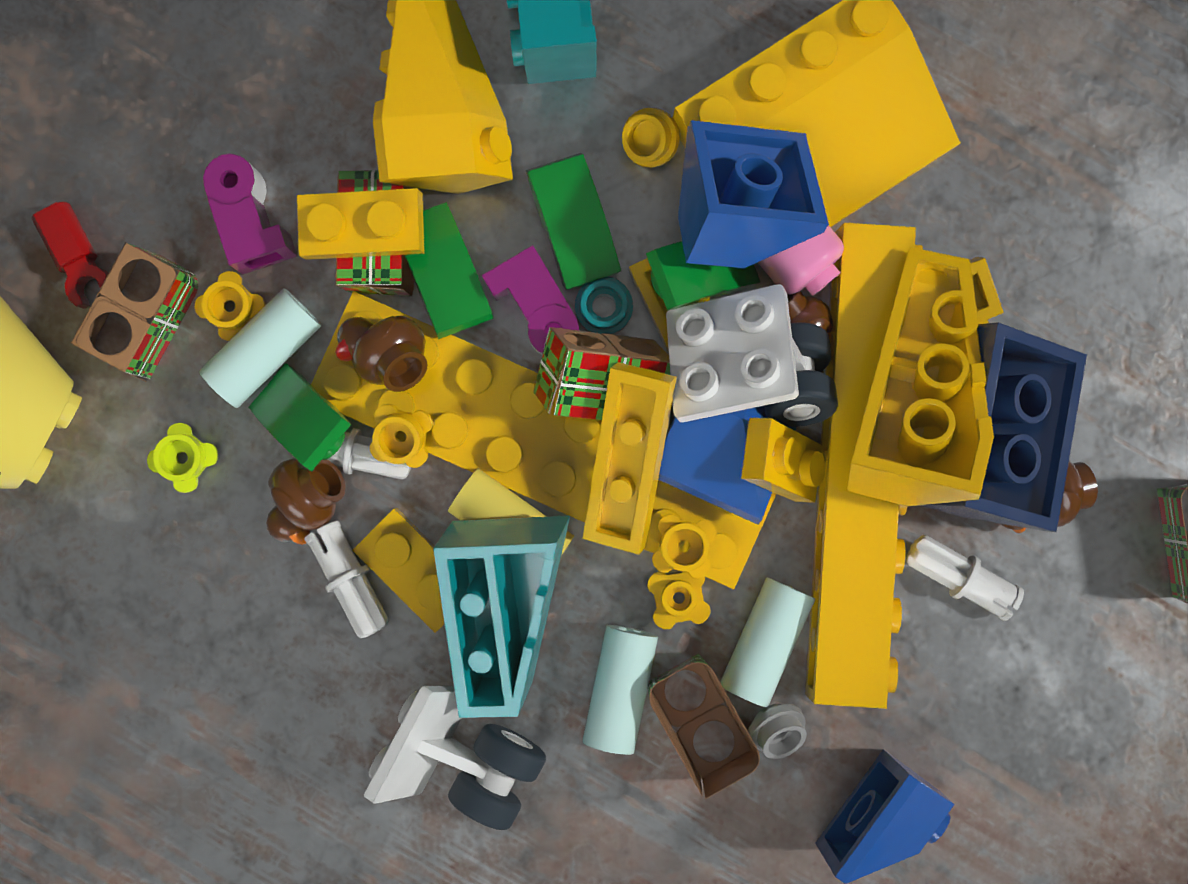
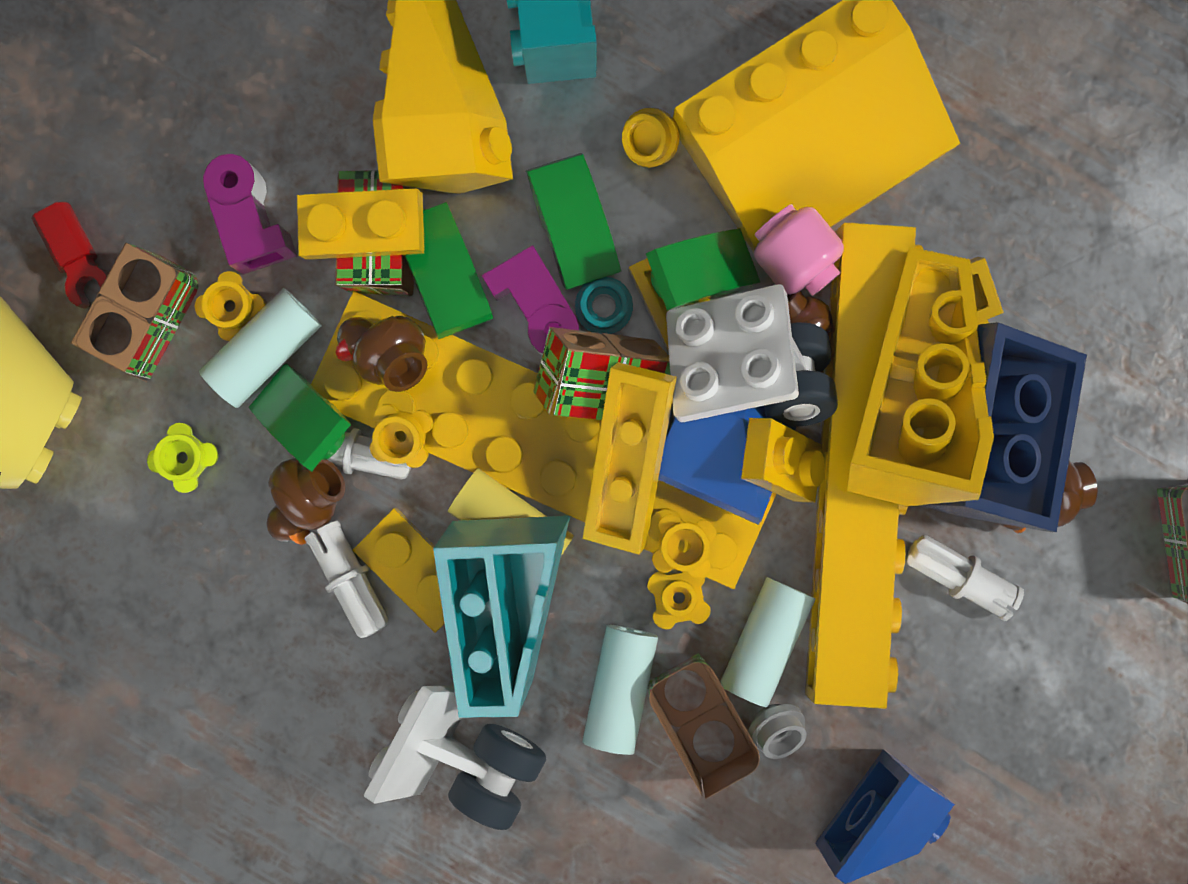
blue slope [678,120,829,268] -> none

